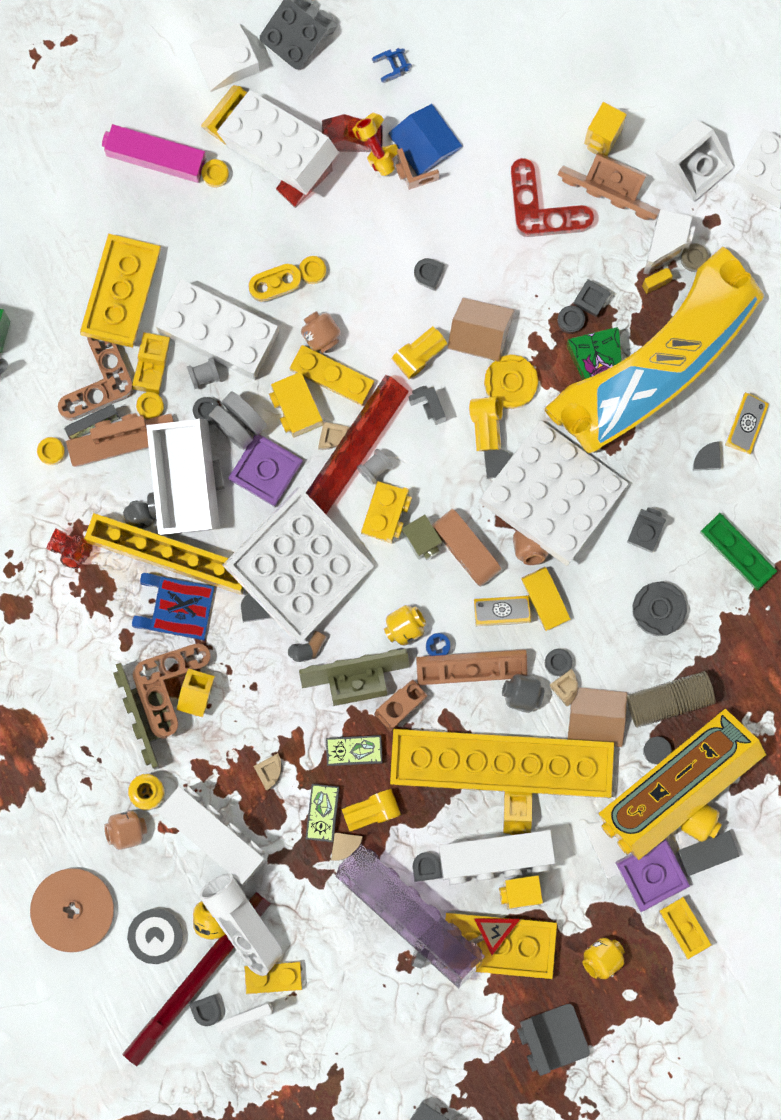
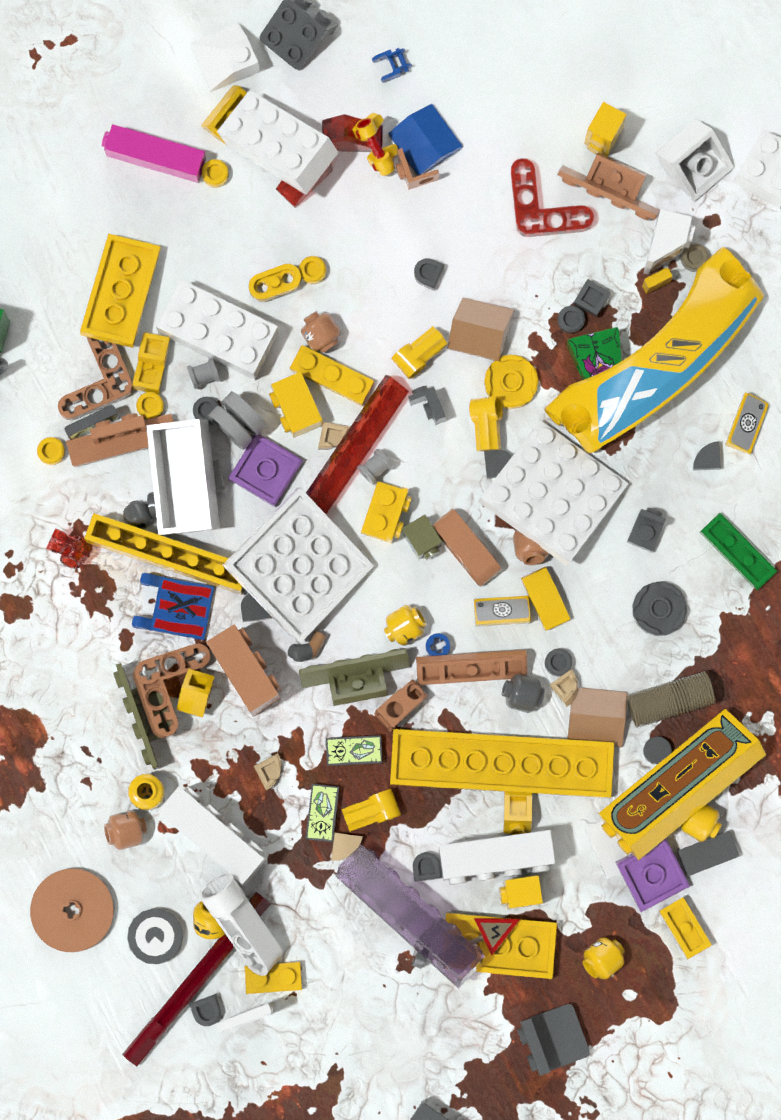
none -> nougat brick [206,624,282,717]

